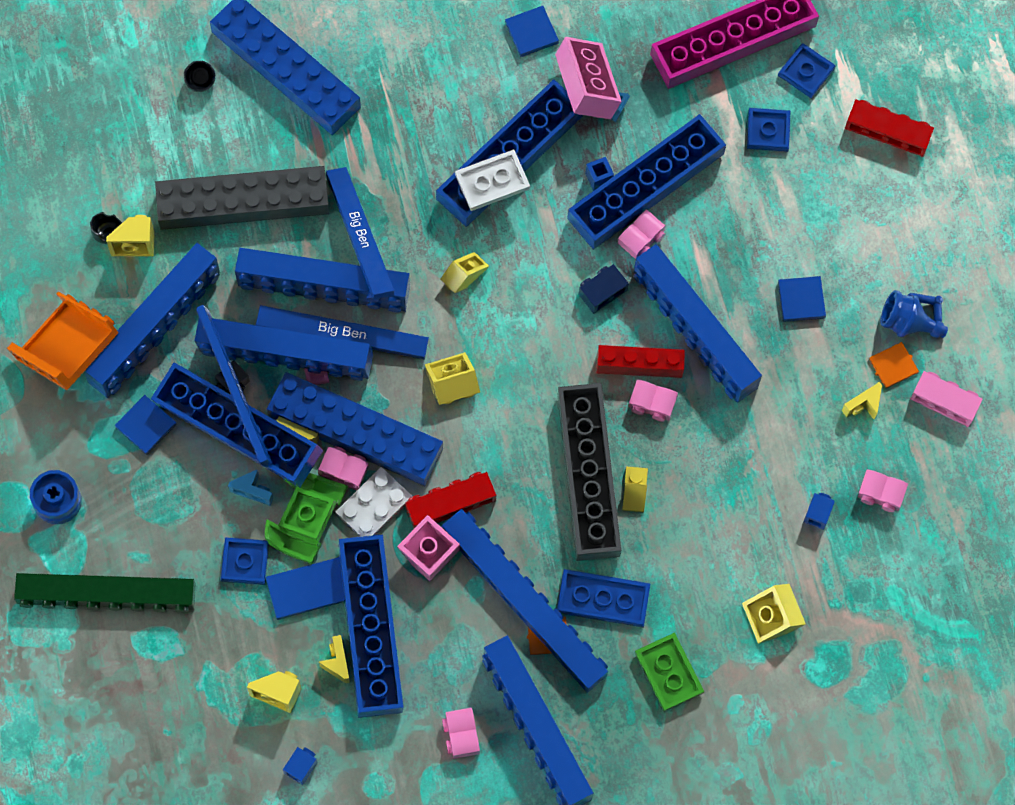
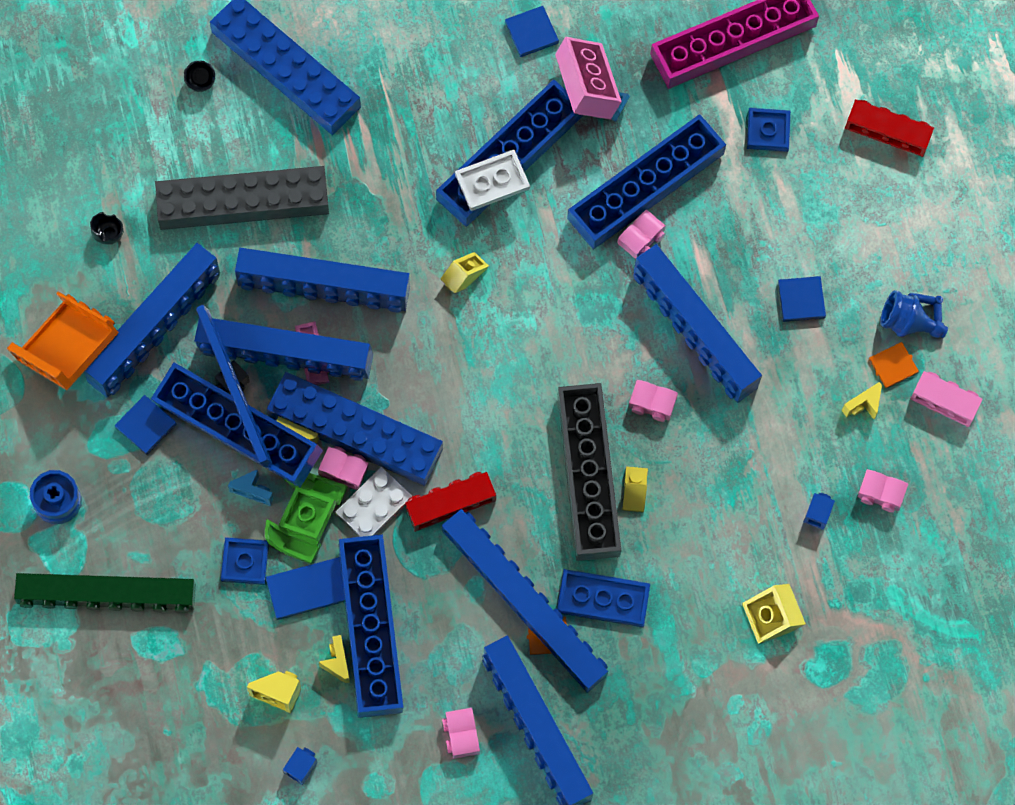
light yellow slope [106,215,155,256] -> none
blue tile [256,305,429,360] -> none
blue tile [326,167,394,300] -> none
bright pink slope [397,515,460,582] -> none
light yellow slope [425,352,480,405] -> none
dark blue brick [578,264,629,314] -> none
blue brick [585,157,614,191] -> none
red brick [597,345,685,378] -> none
bright green plate [634,632,704,712] -> none
blue tile [778,43,836,99] -> none

